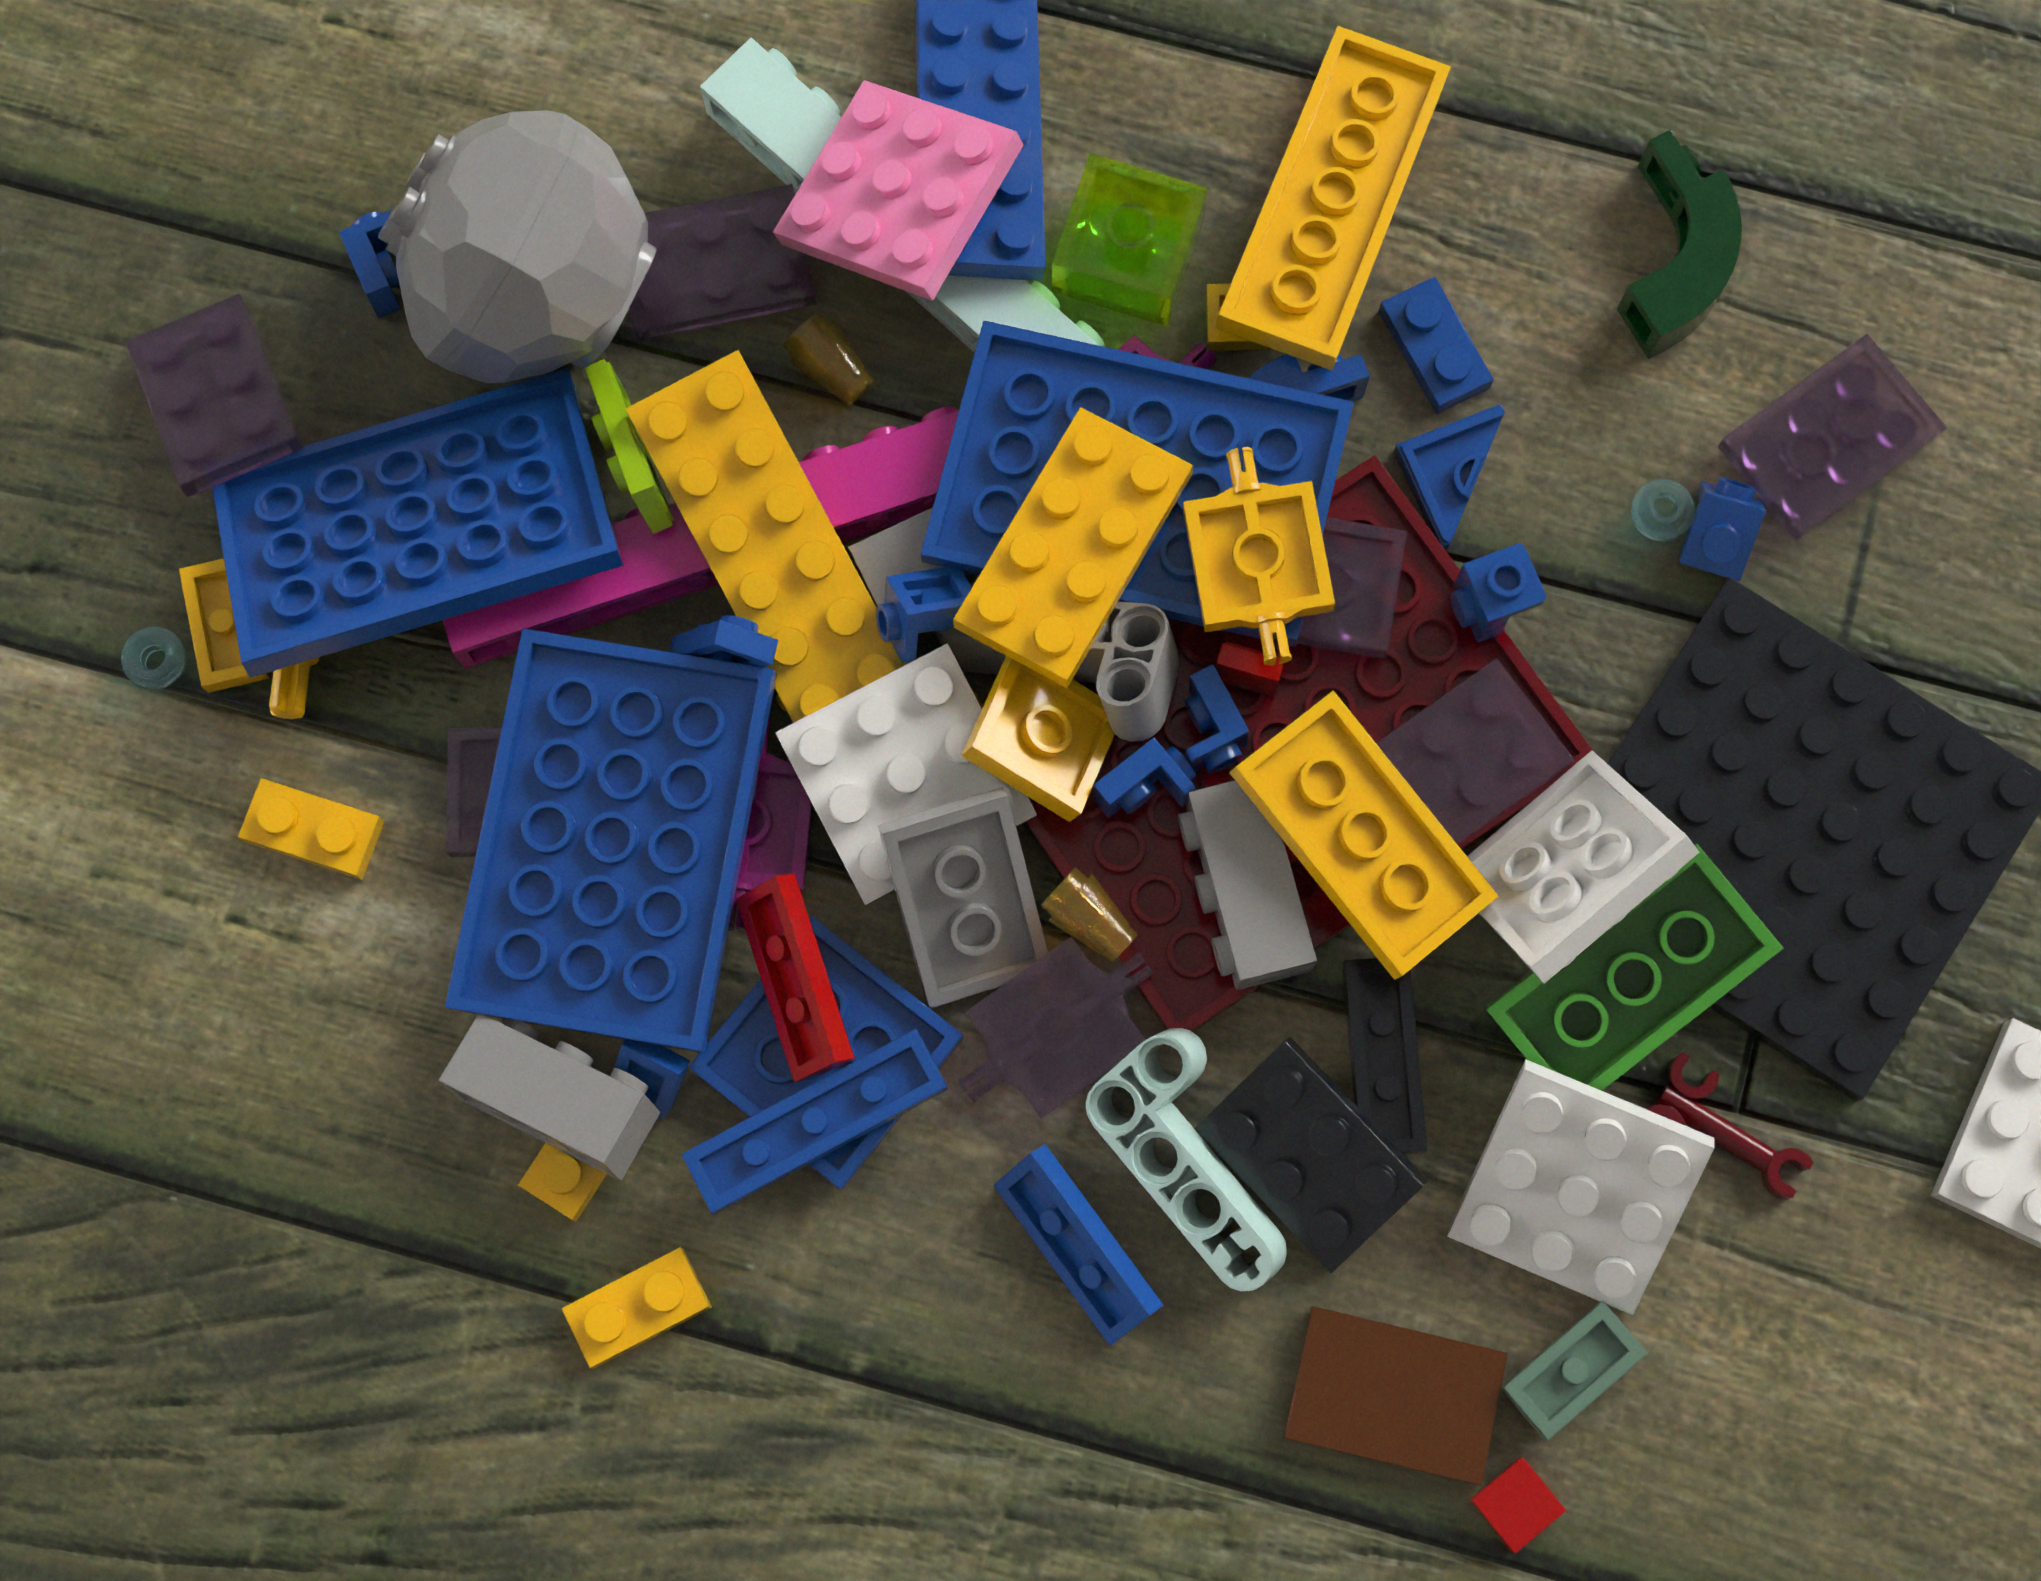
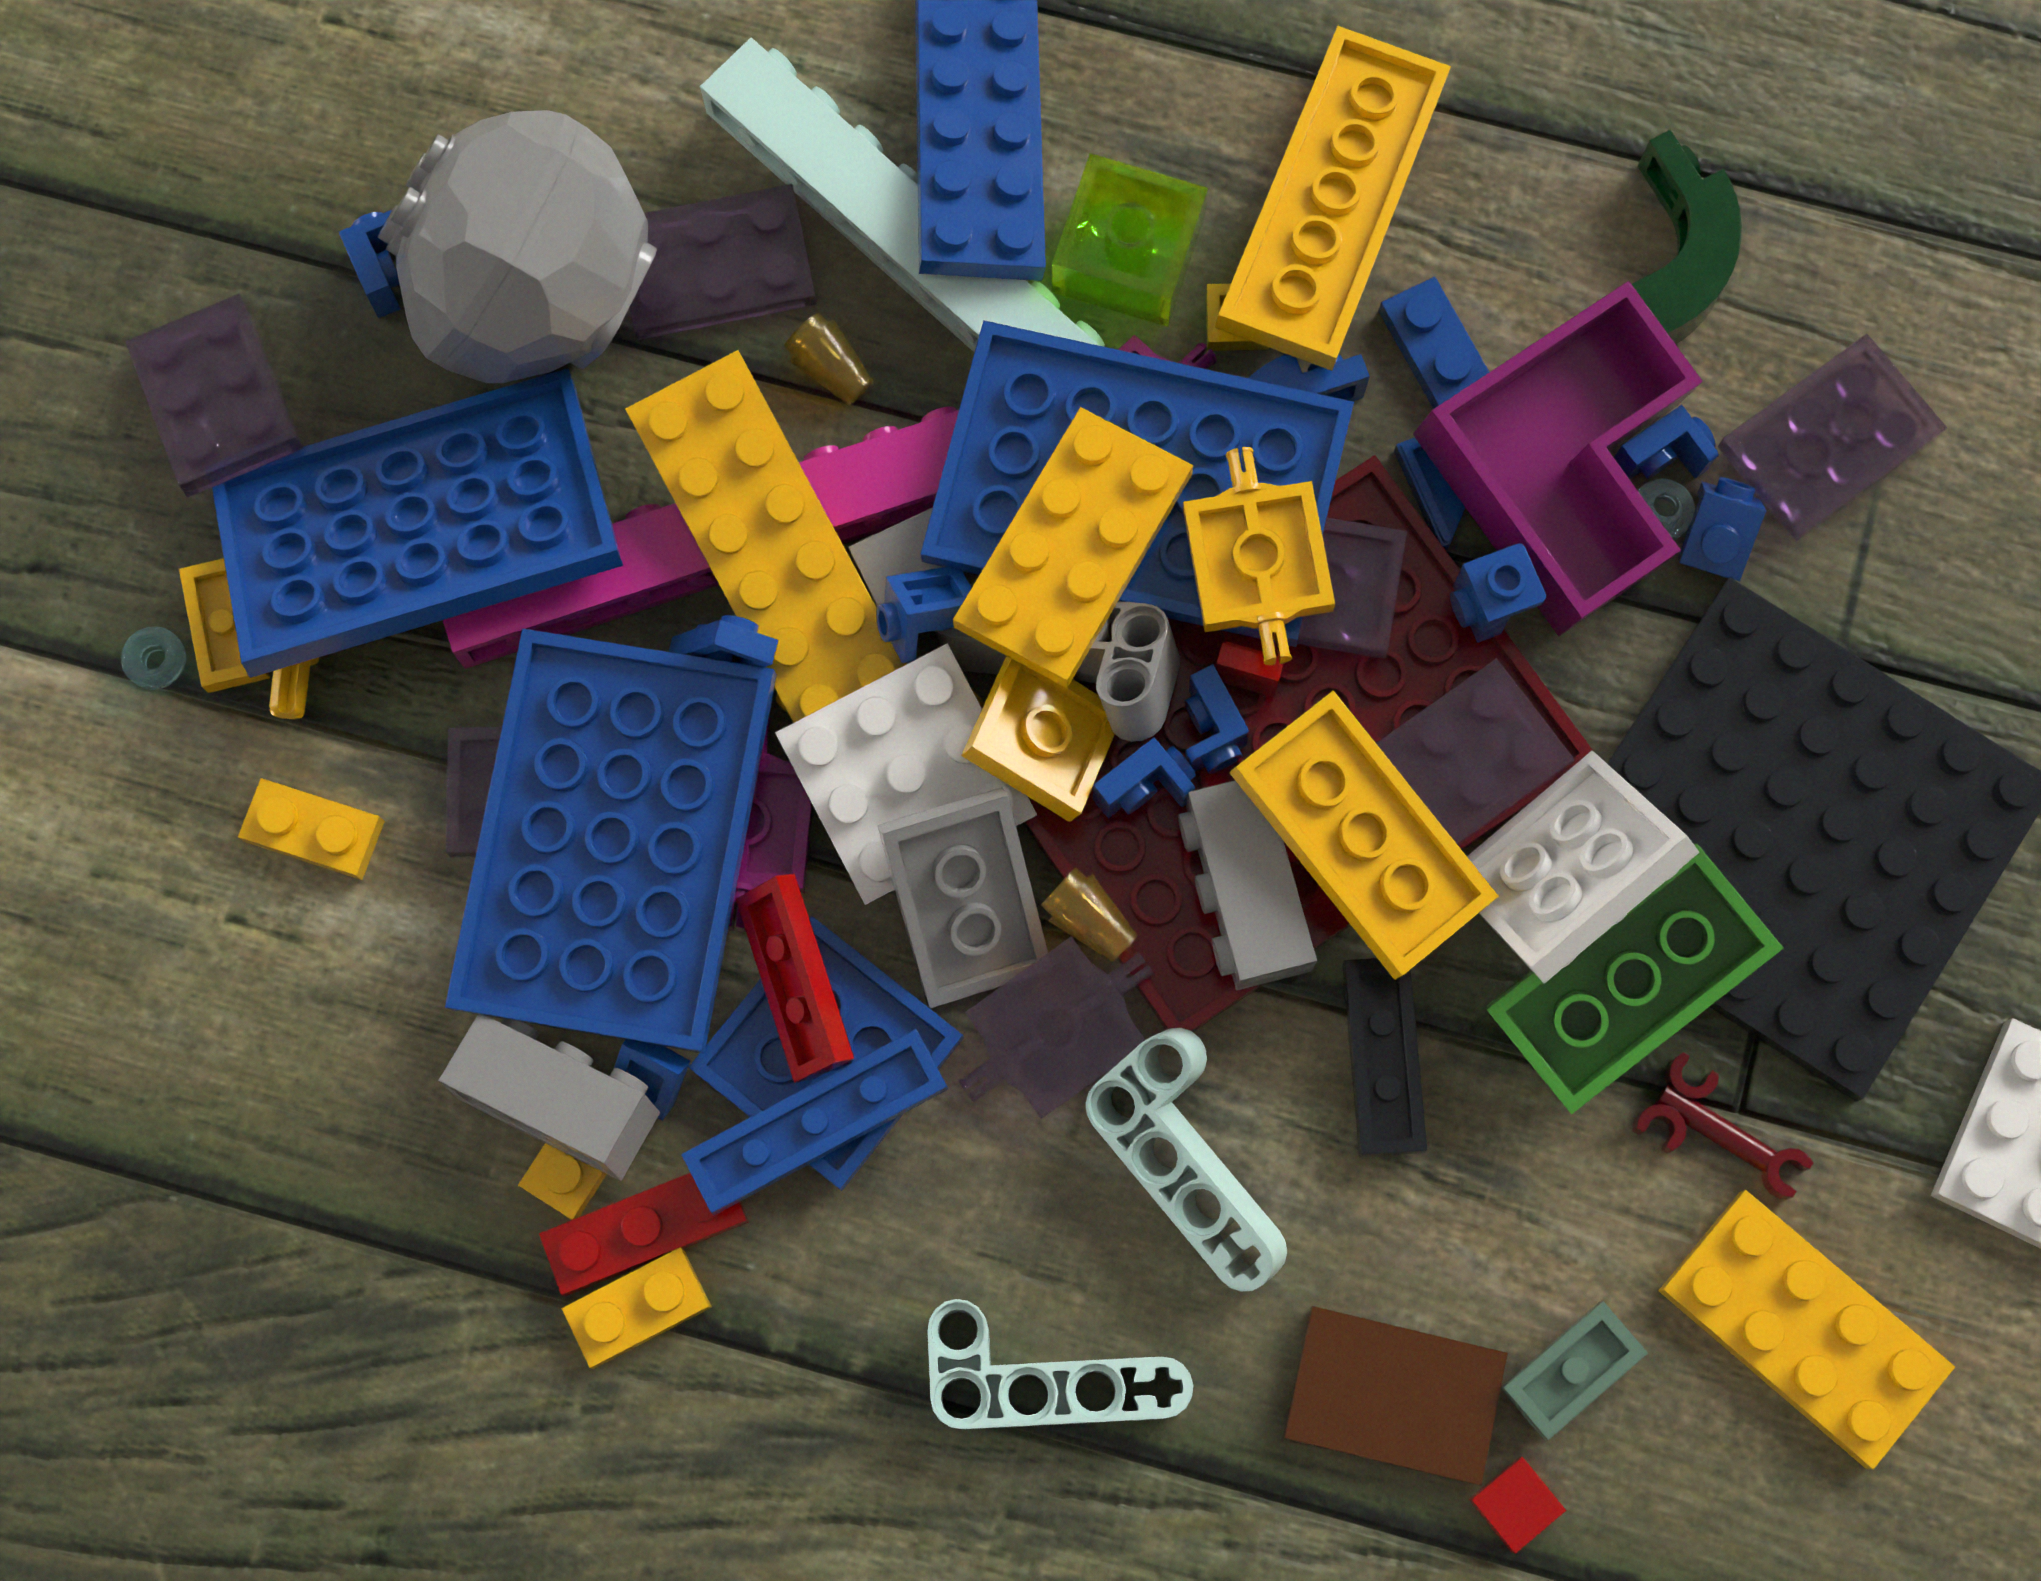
lime plate [585,359,674,534] -> none
bright pink plate [773,80,1024,301] -> none
blue plate [993,1144,1164,1346] -> none
black plate [1194,1037,1428,1273] -> none
white plate [1447,1059,1714,1315] -> none
none -> red plate [539,1173,749,1297]
none -> light aqua beam [928,1299,1193,1430]
none -> magenta piece [1413,281,1703,637]
none -> blue bracket [1614,405,1719,479]
none -> yellow plate [1658,1190,1955,1469]

